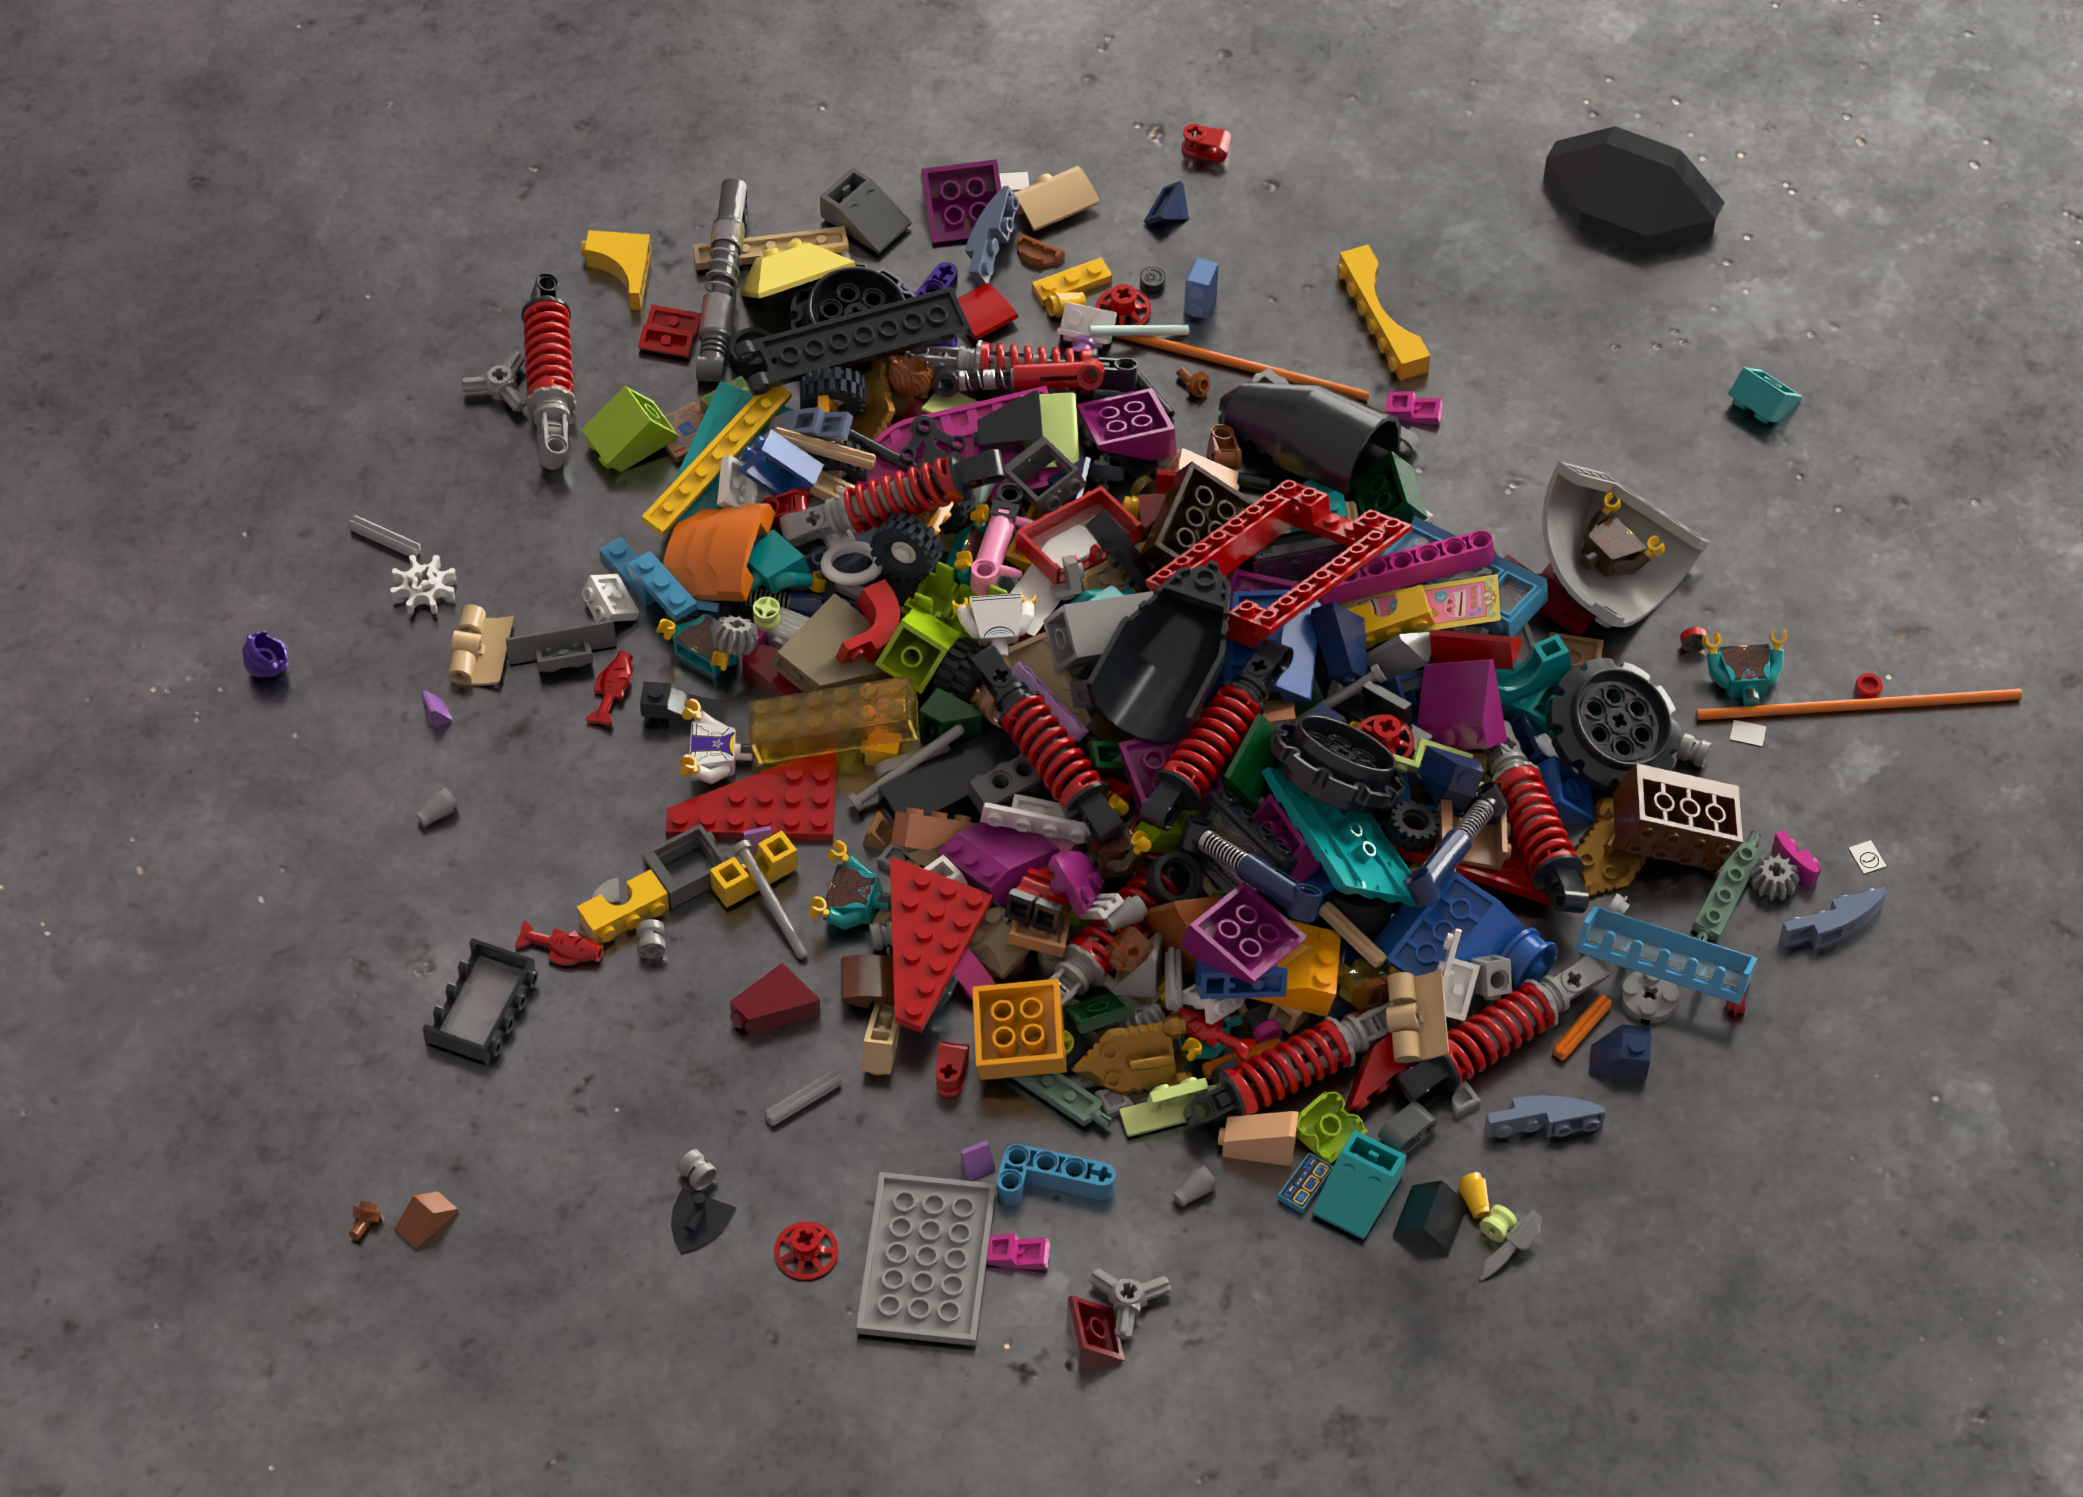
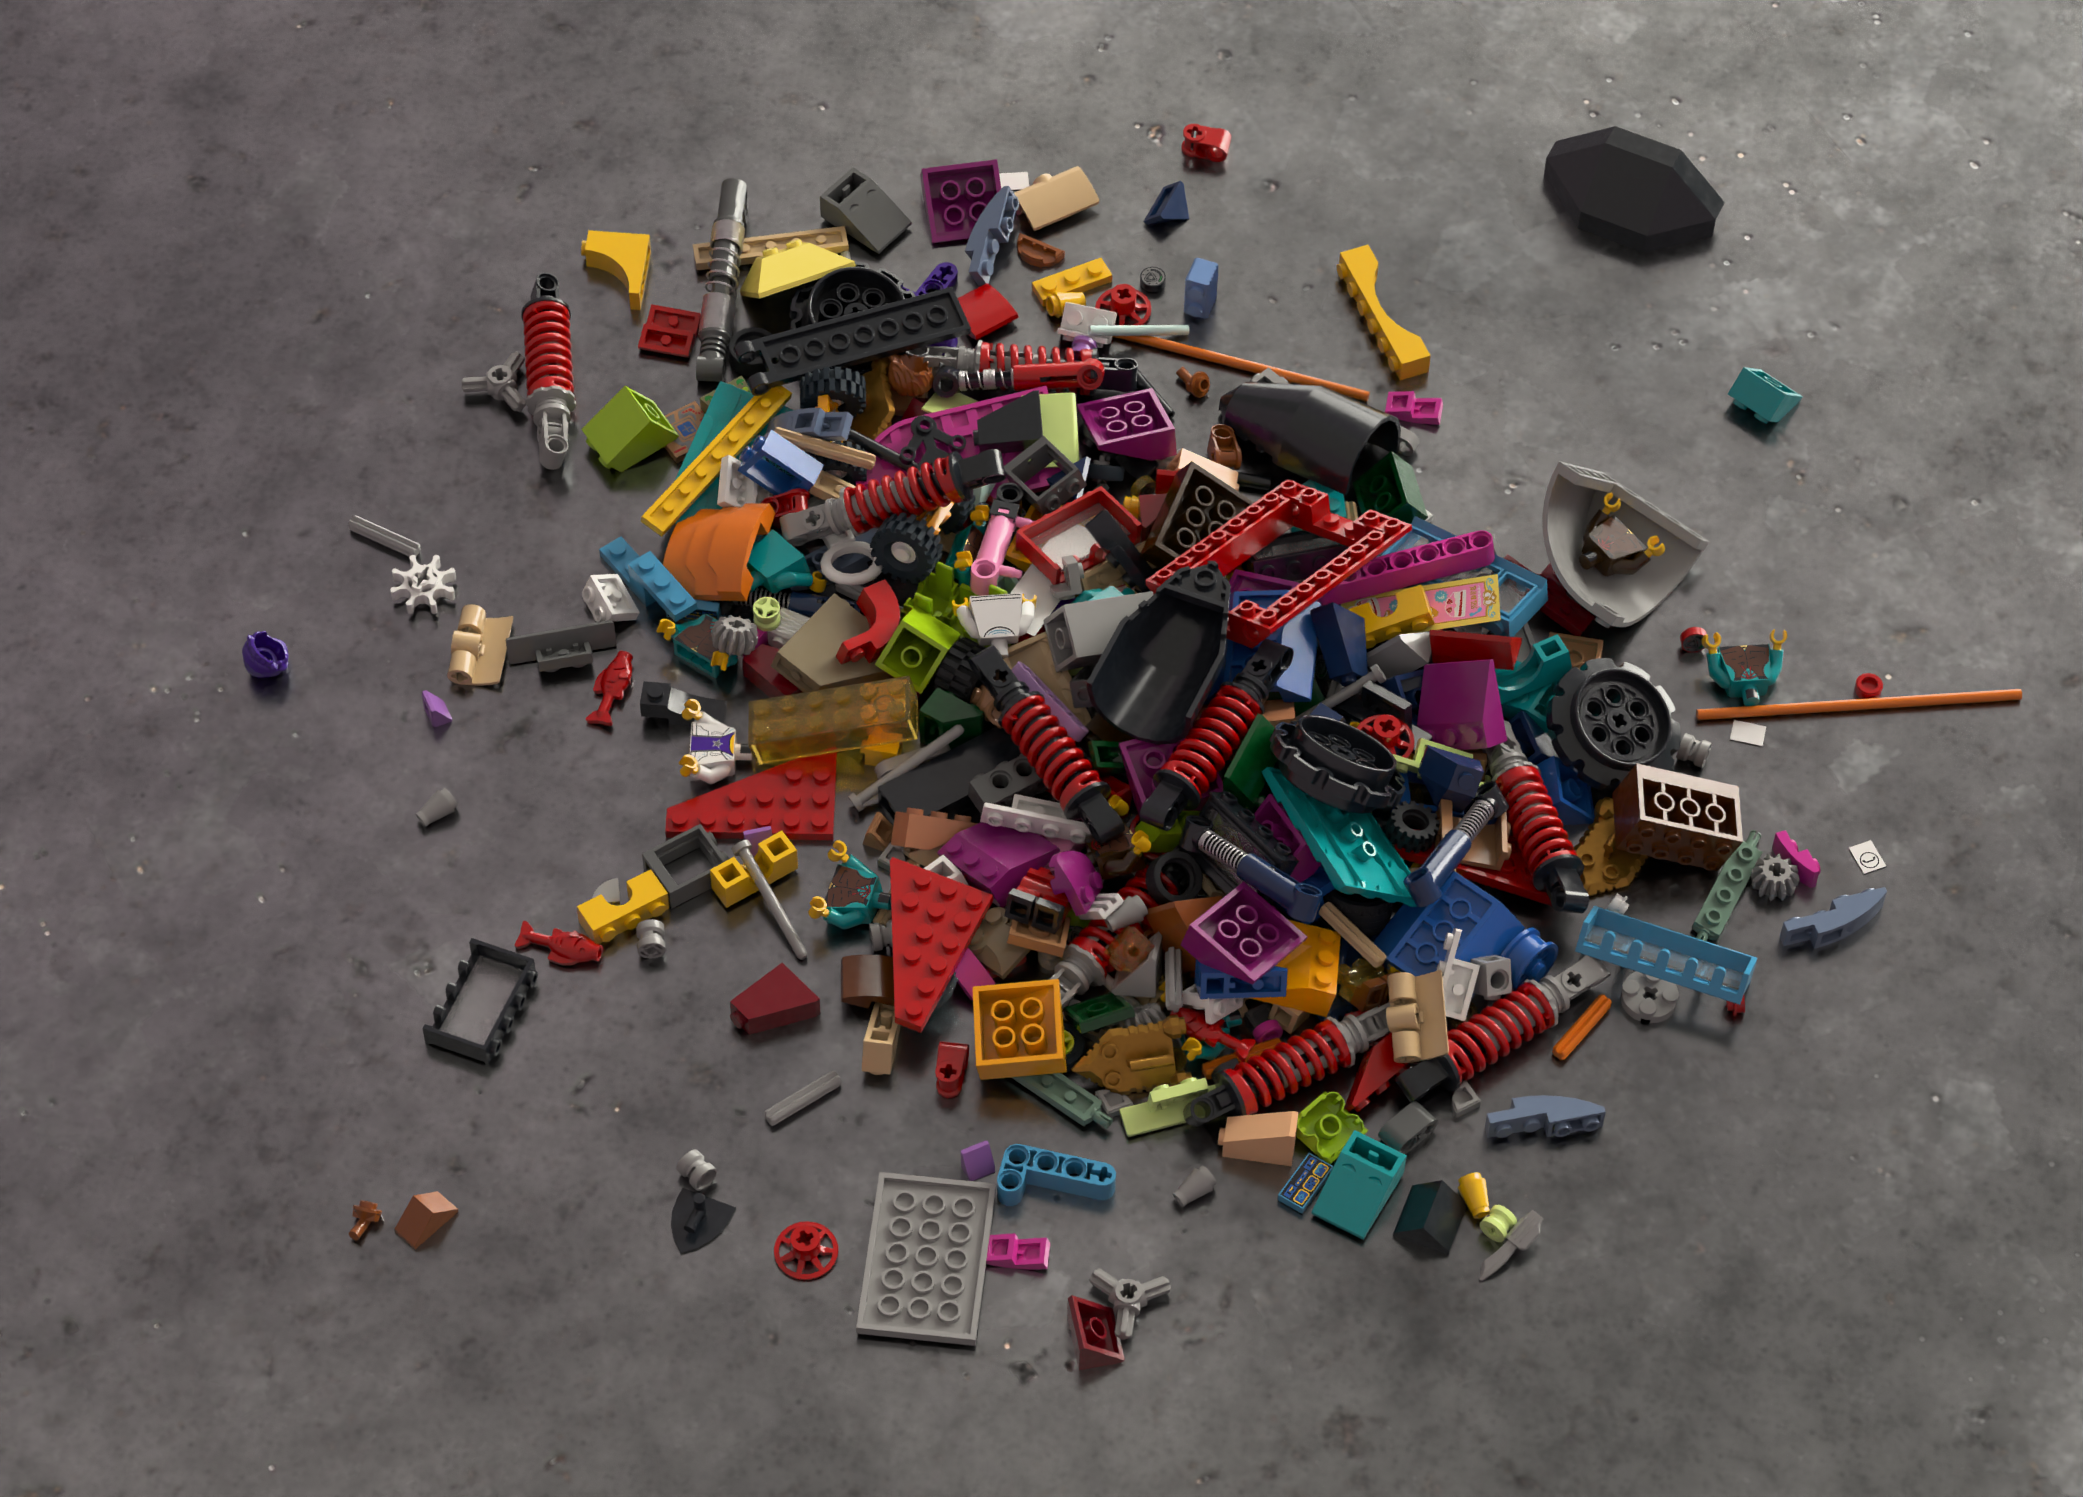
dark blue slope [1589,1024,1652,1079] -> none

